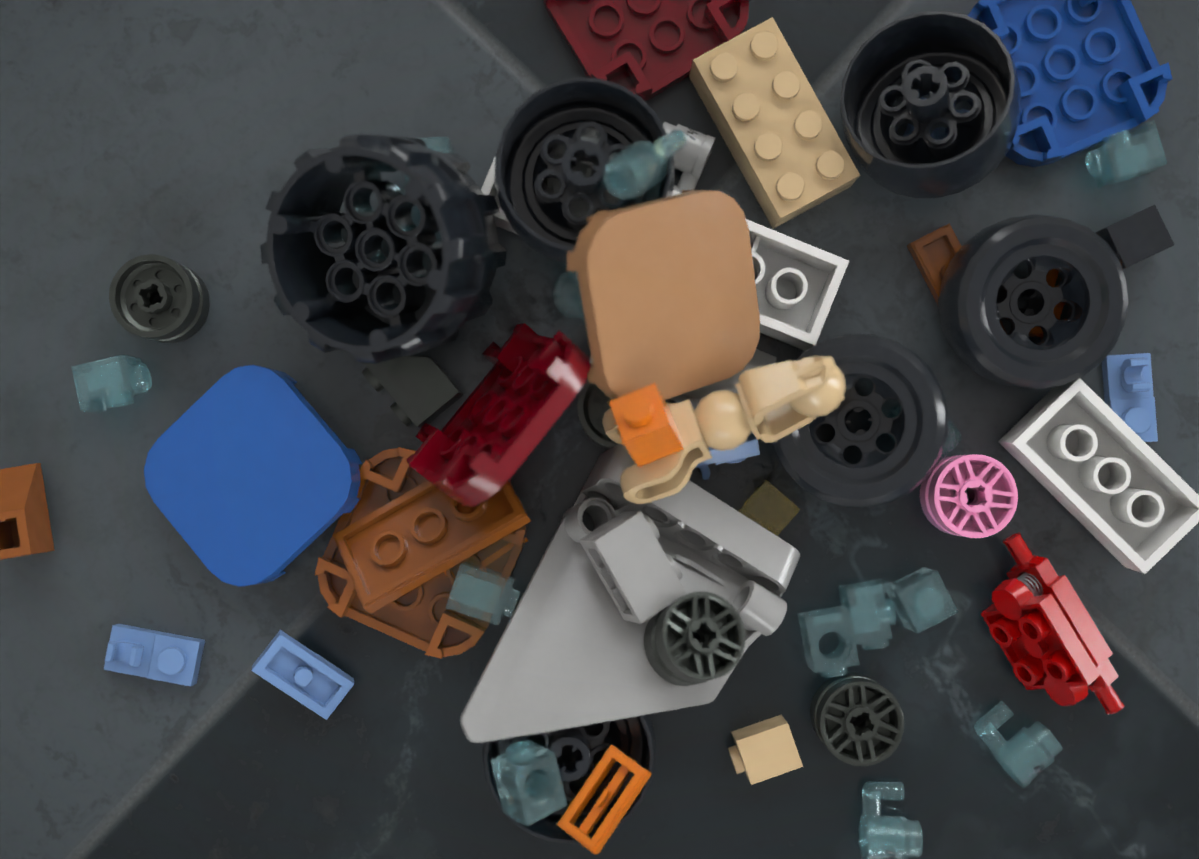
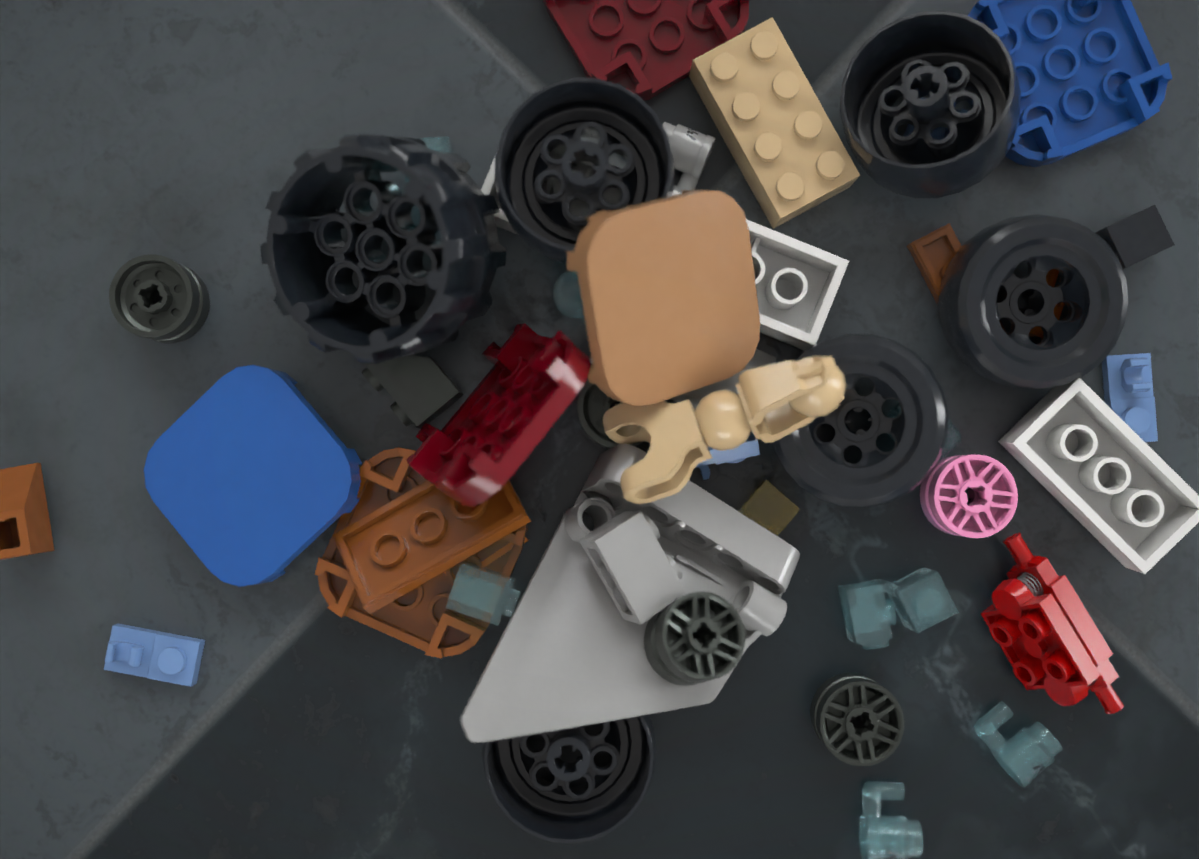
clear light blue brick [71,354,152,413] -> none
medium blue plate [252,630,354,720] -> none
clear light blue brick [491,741,567,826] -> none
orange tile [557,744,652,854] -> none
clear light blue piece [604,130,686,199] -> none
orange brick [609,383,684,467] -> none
tan brick [728,715,803,785] -> none
clear light blue brick [798,606,860,678] -> none
clear light blue brick [1085,121,1167,188] -> none

